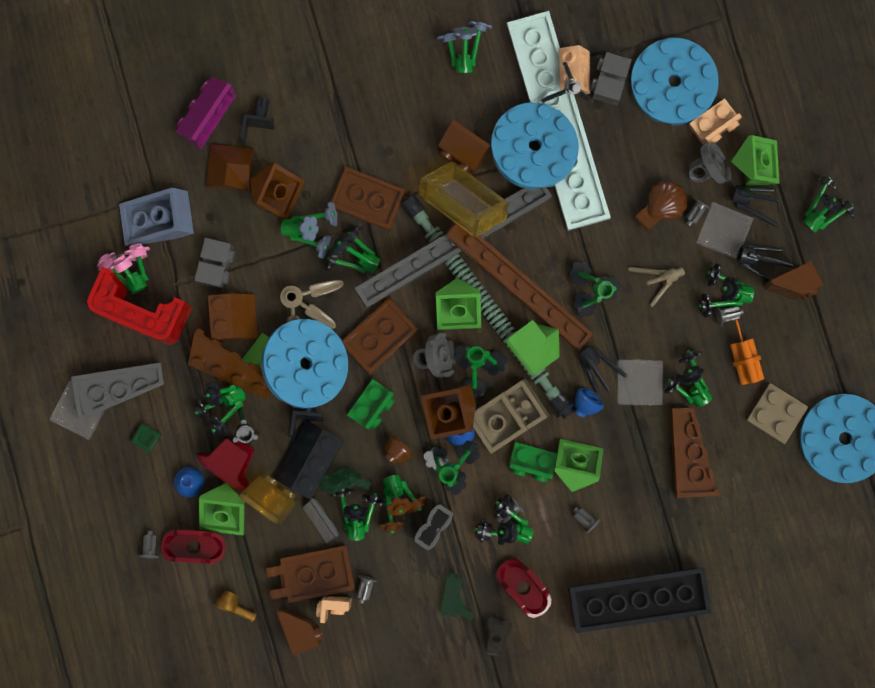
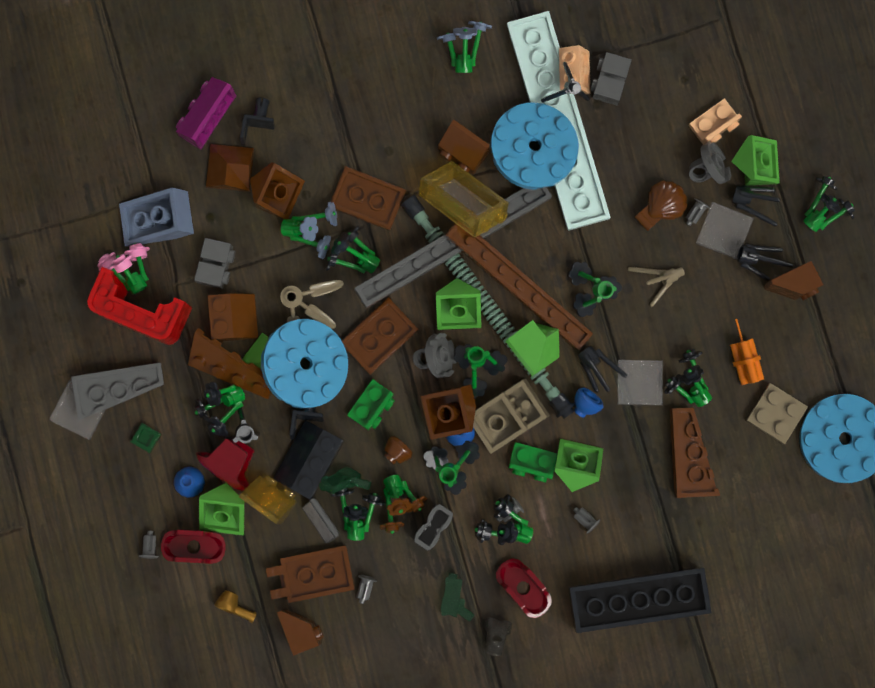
light nougat bracket [316,596,352,623] -> none
dark azure plate [630,38,719,125] -> none
black plant [698,263,754,318] -> none
dark grey piece [715,306,744,326] -> none

